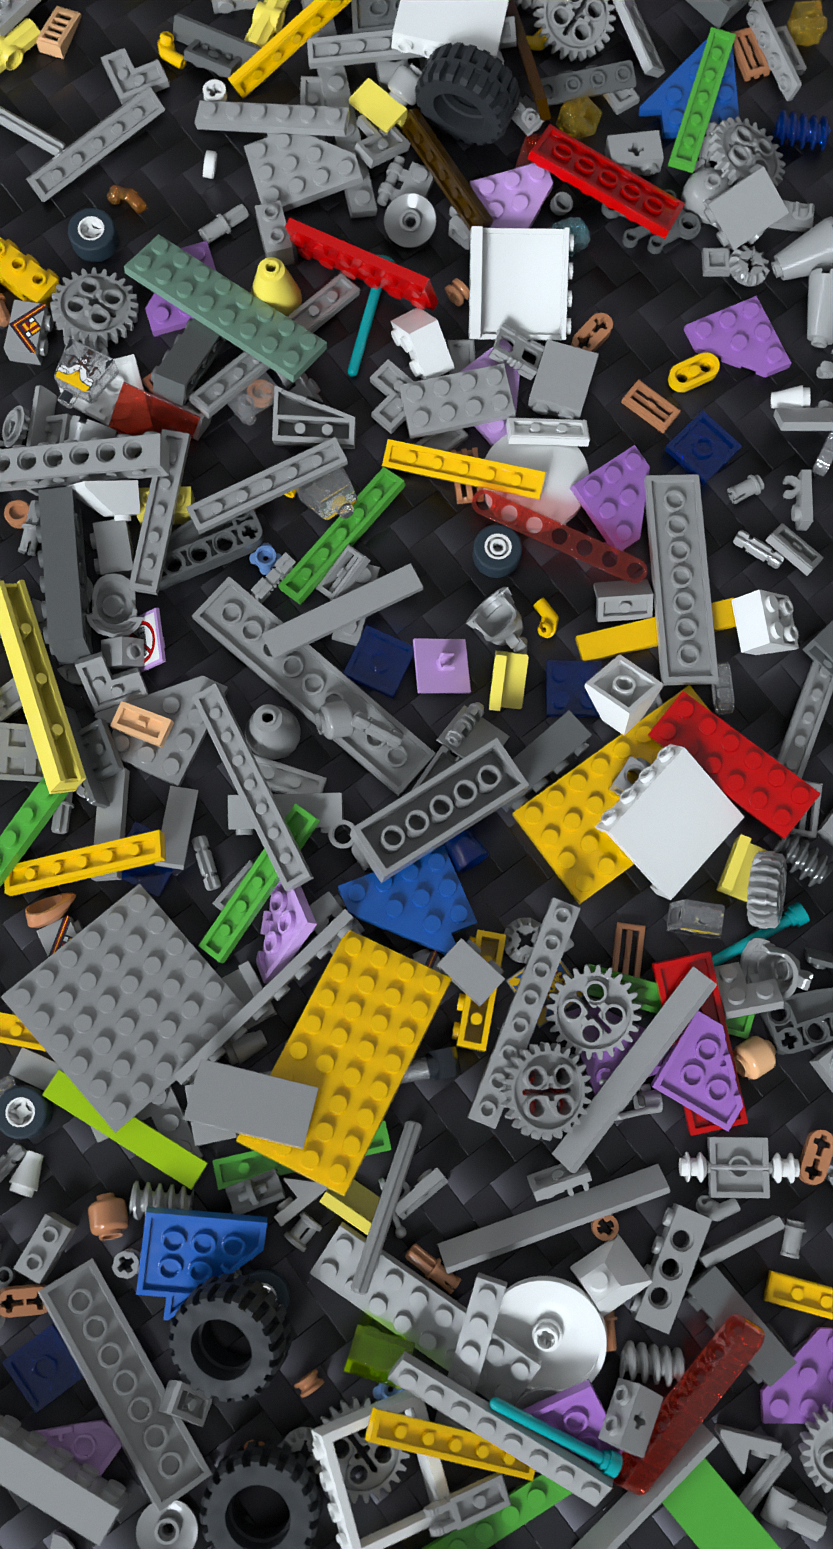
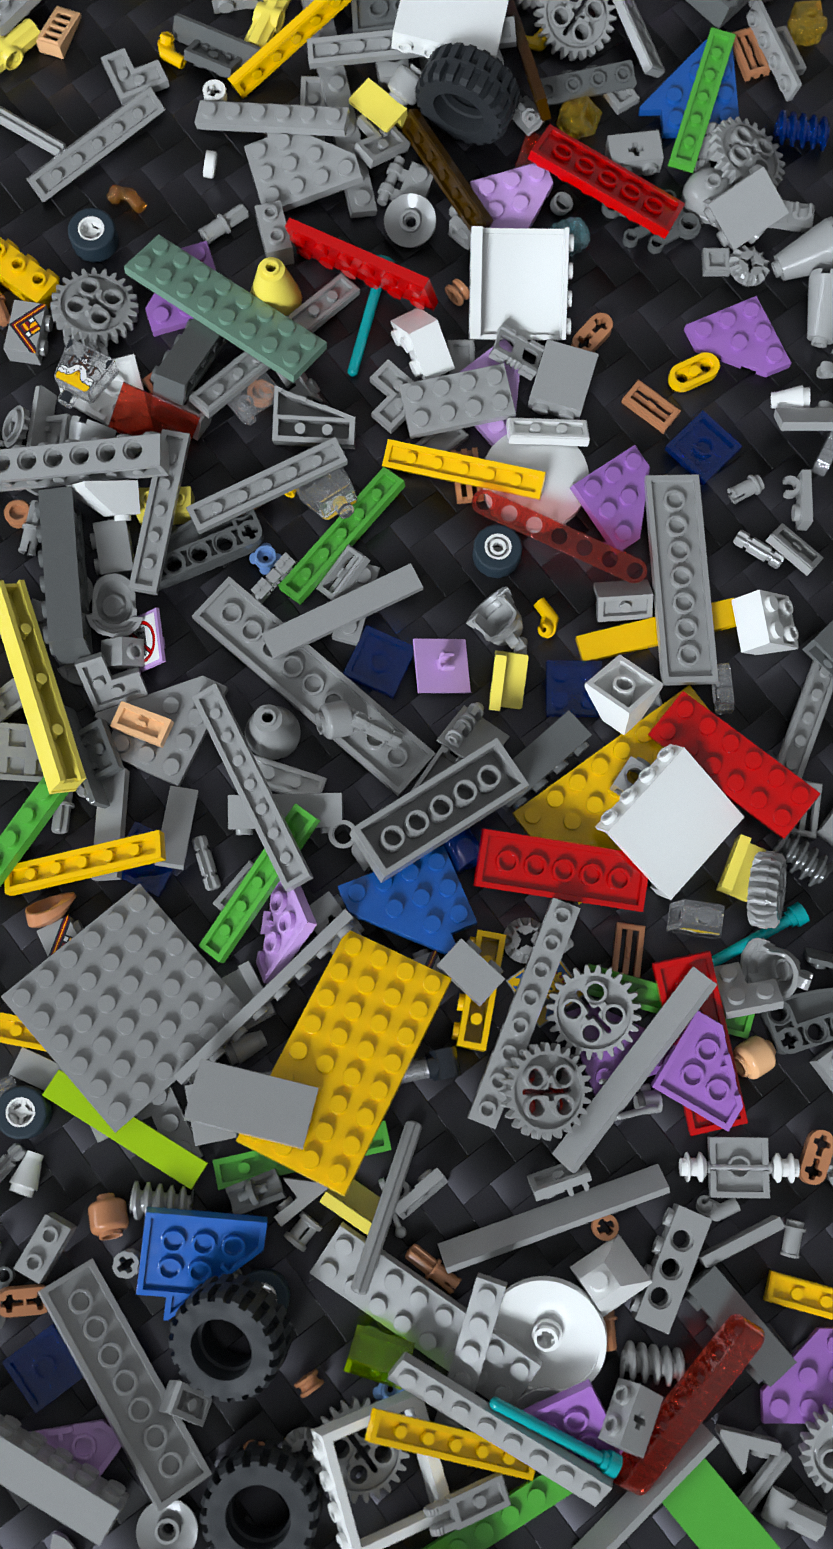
none -> red plate [474,829,648,912]

